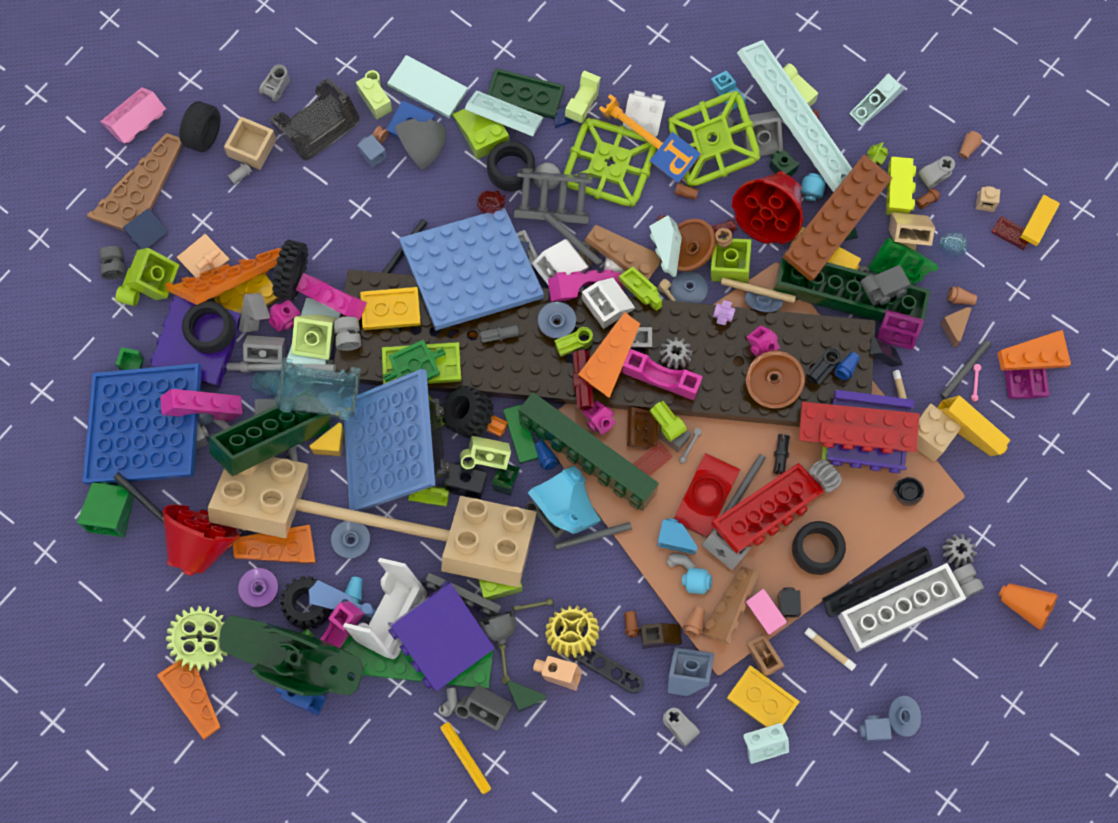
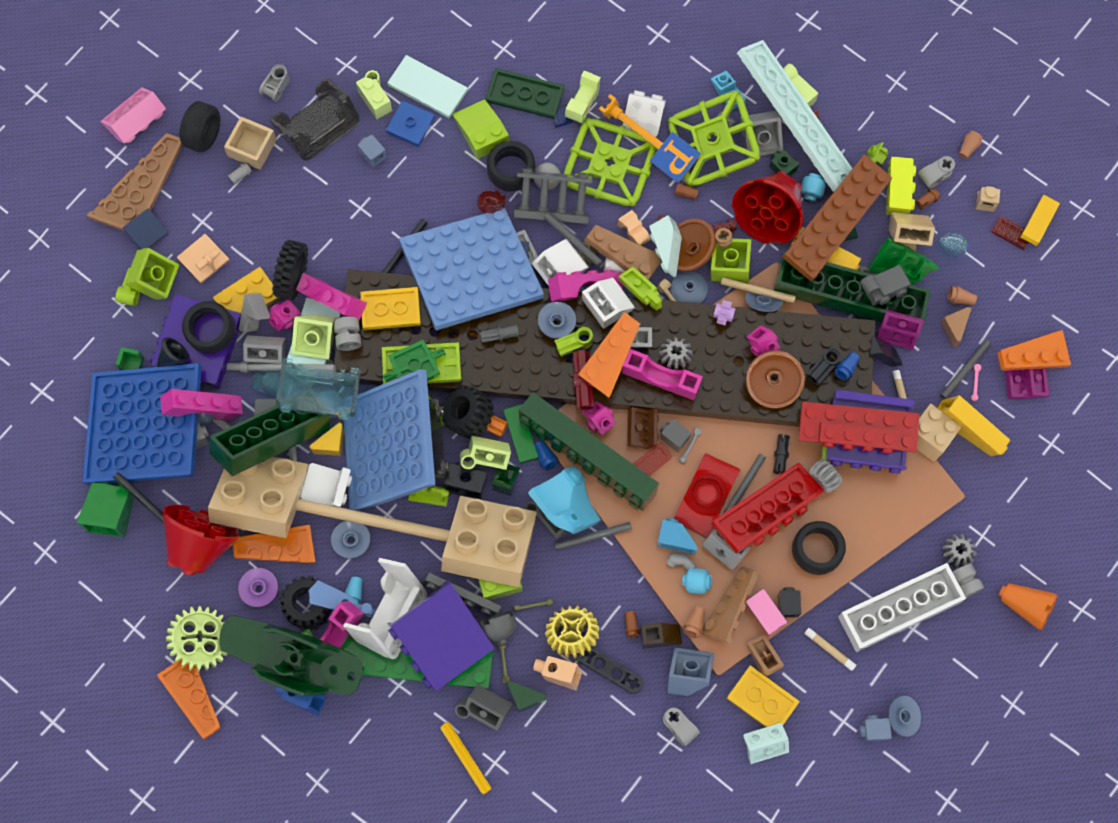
dark grey wheel [98,246,126,280] -> none
orange wing [165,248,282,305] -> none
nougat bush [373,126,388,144] -> none
dark grey brick [395,119,446,171] -> none
light grey arm [438,688,458,717] -> none
light aqua tile [465,91,543,136] -> none
lime piece [650,401,687,442] -> none
black plate [822,546,933,617] -> none
light aqua slope [849,73,904,126] -> none
black hair [894,477,924,506] -> none
none -> black hat [157,337,188,367]
none -> white bracket [300,463,352,507]
none -> light nougat leg [617,210,651,245]

